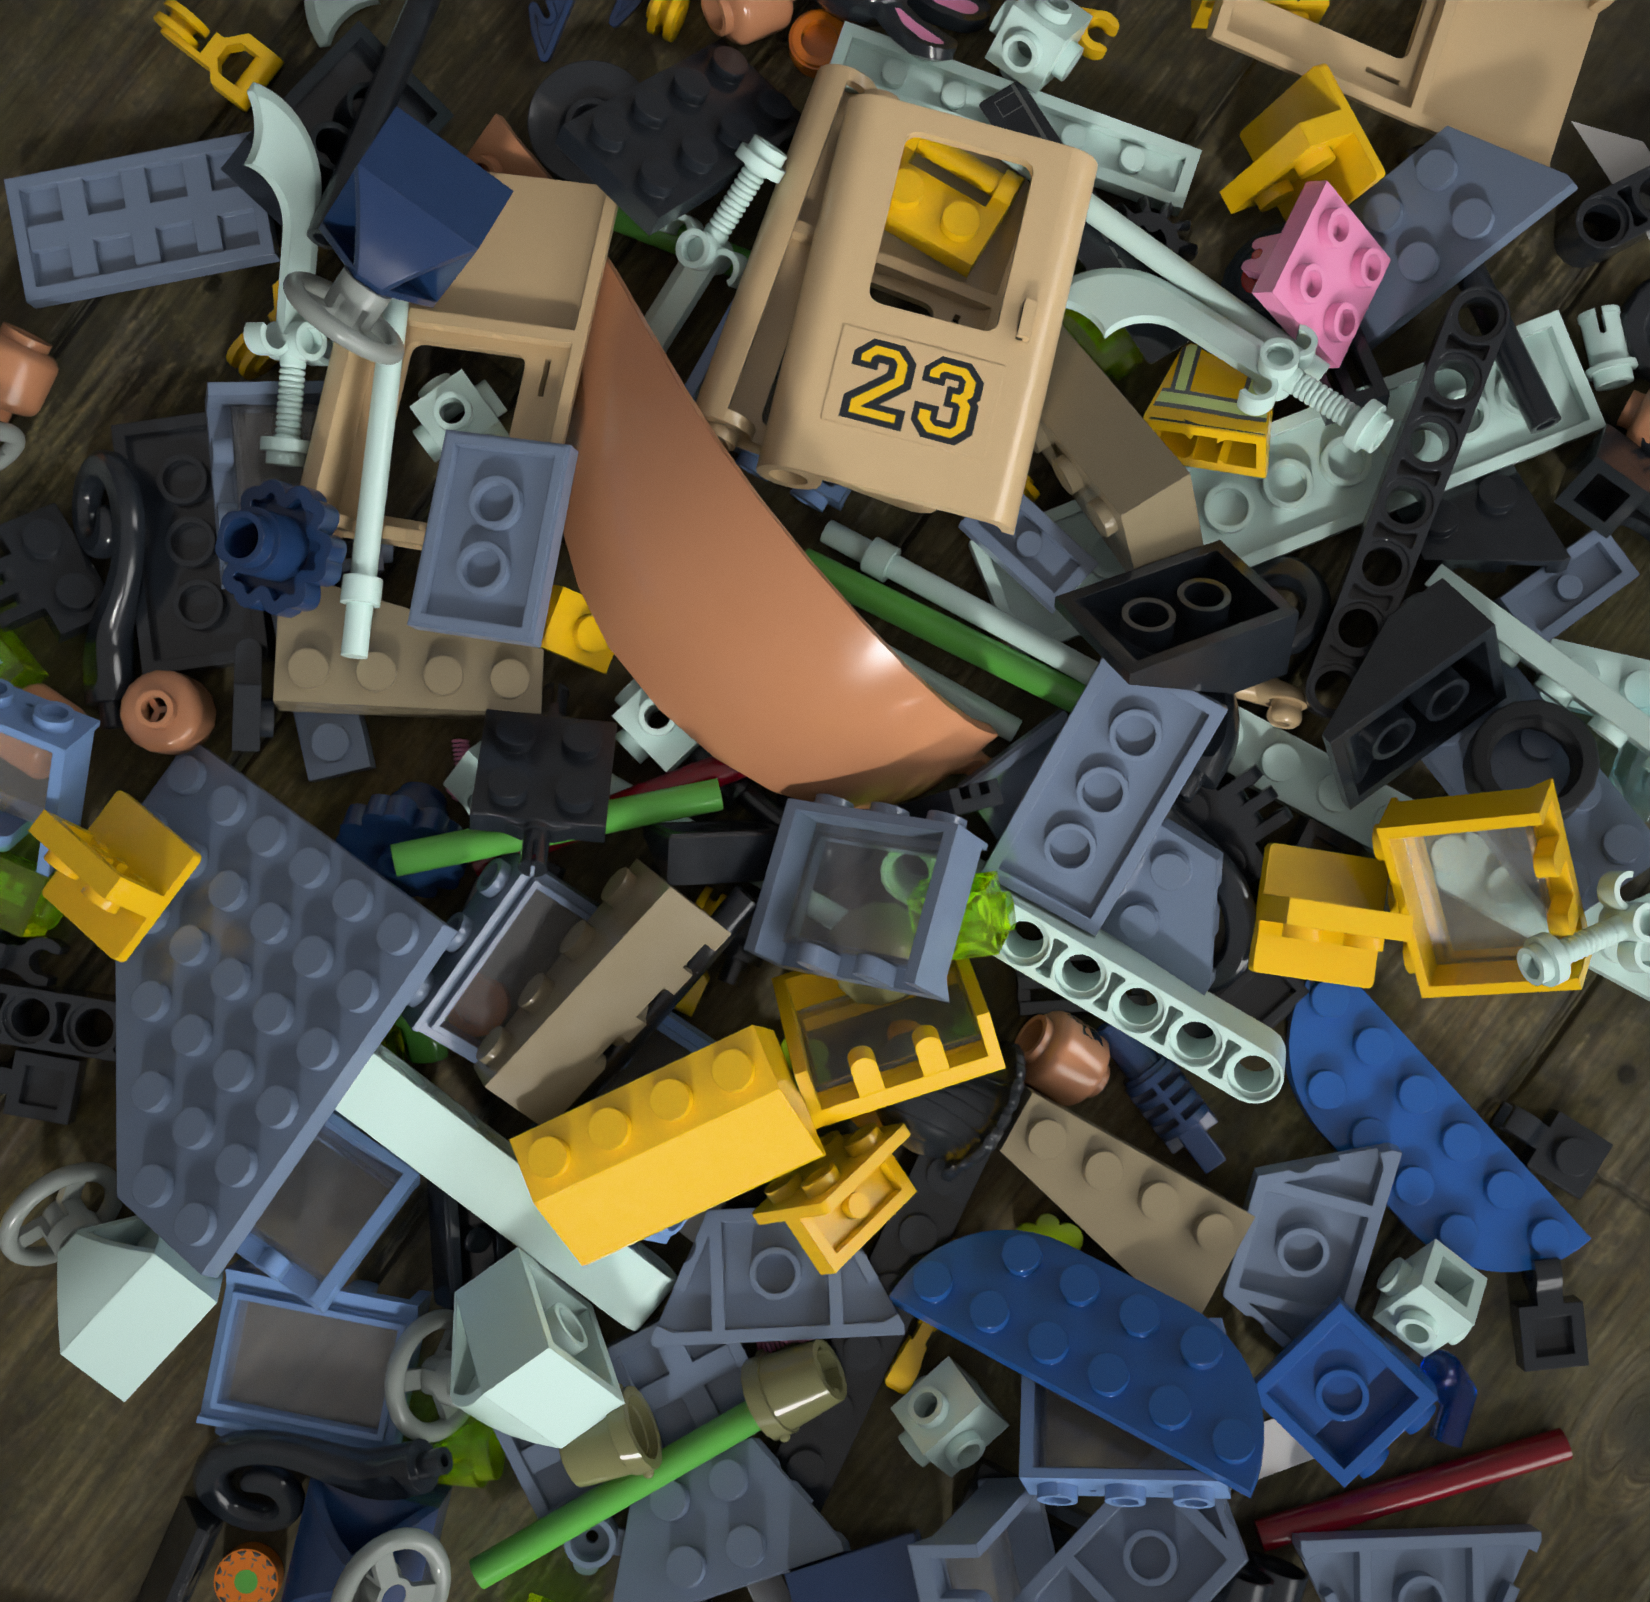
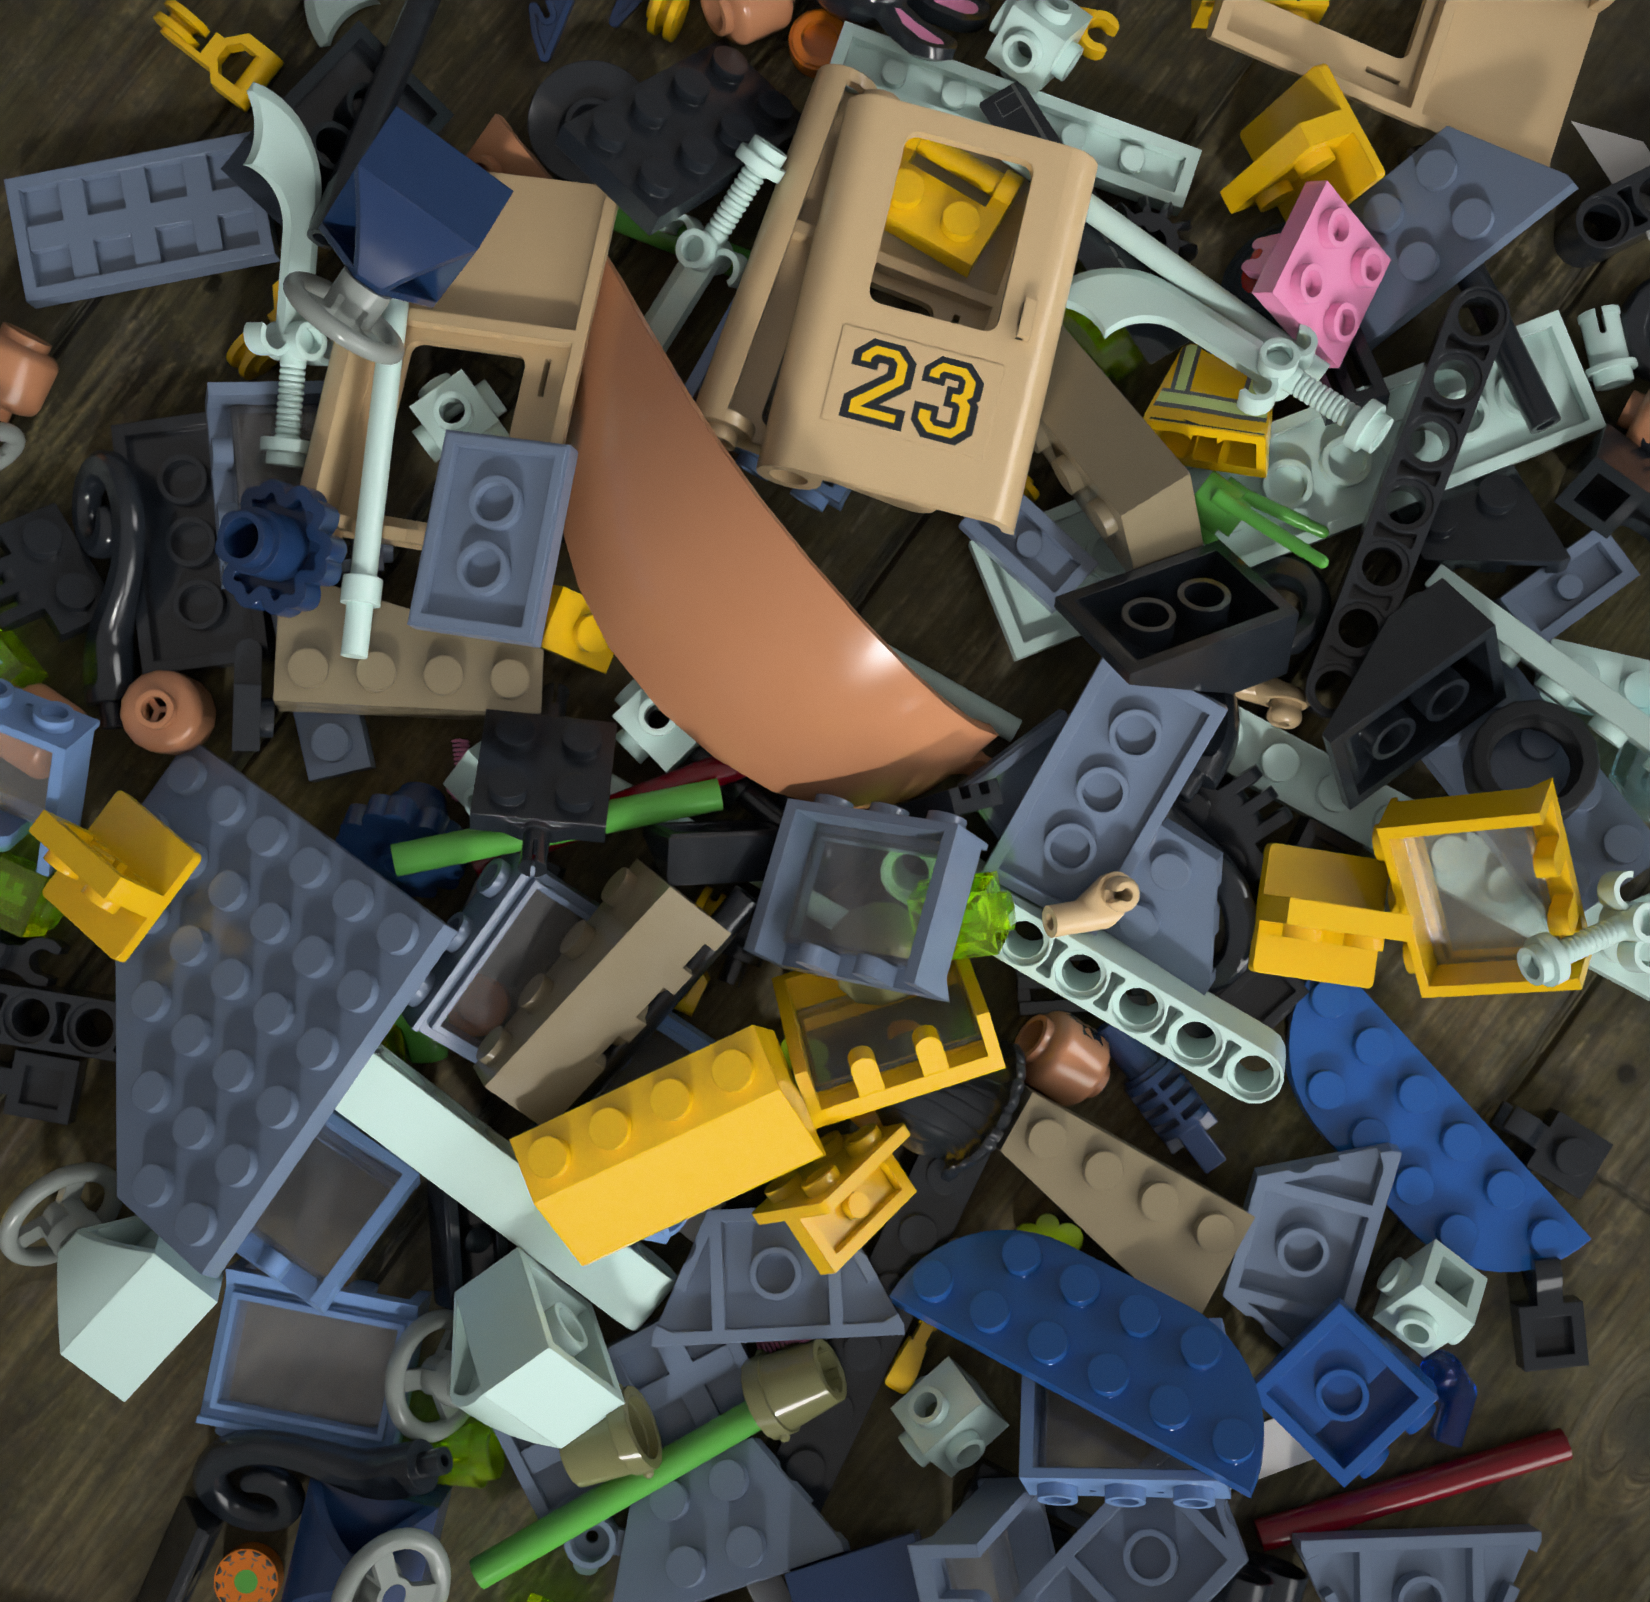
bright green piece [805,548,1085,713] -> none
light aqua bar [820,520,1098,685] -> none
none -> tan arm [1042,871,1140,938]
none -> bright green plant [1194,471,1329,568]

